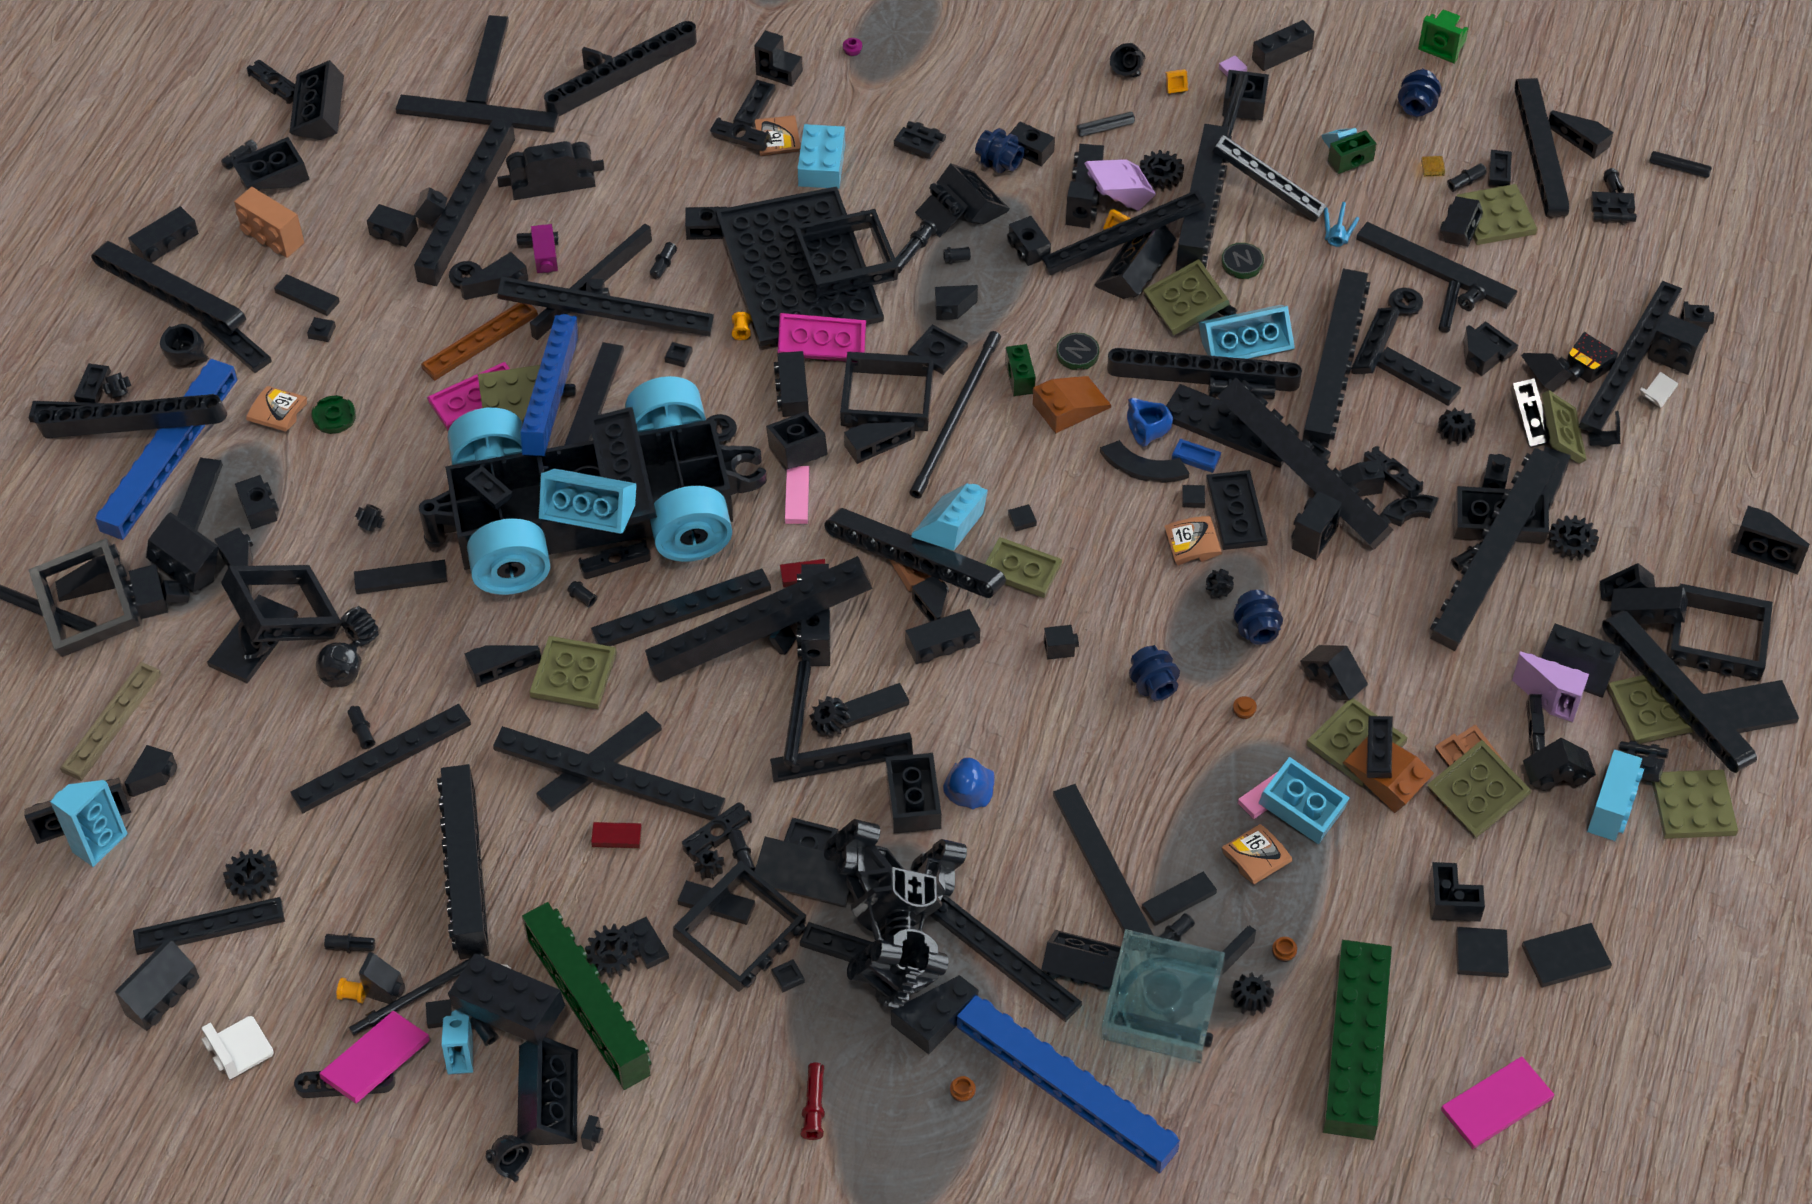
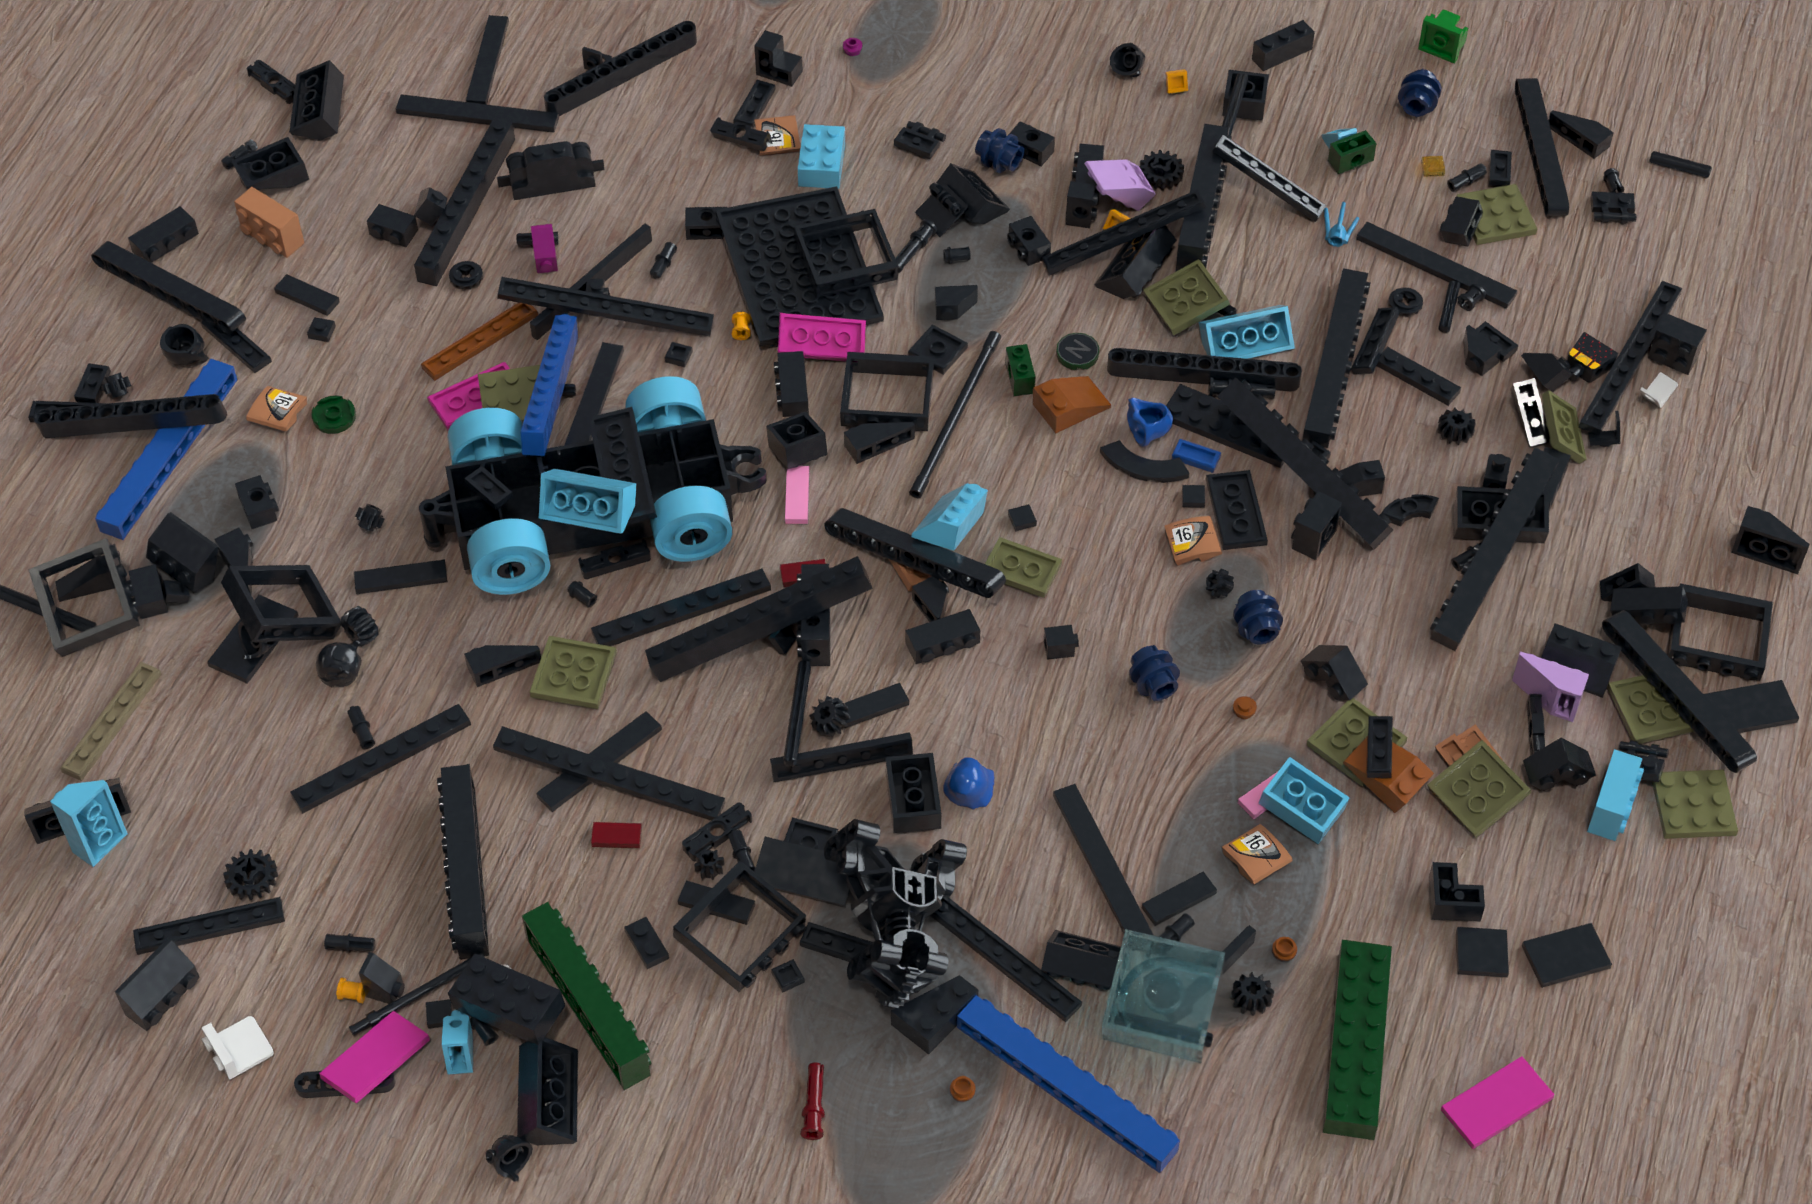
black slope [124,745,177,797] -> none
black tile [177,457,223,531] -> none
black slope [460,252,528,300] -> none
black plate [581,1115,603,1151] -> none
black gear [585,924,640,978] -> none
black gear [706,414,737,445] -> none
black axle [1076,111,1135,137] -> none
lavender tile [1219,56,1247,77] -> none
tile [1221,243,1264,279] -> none
black piece [1363,446,1424,499] -> none
black gear [1548,515,1599,561] -> none
black brick [1680,301,1714,333] -> none

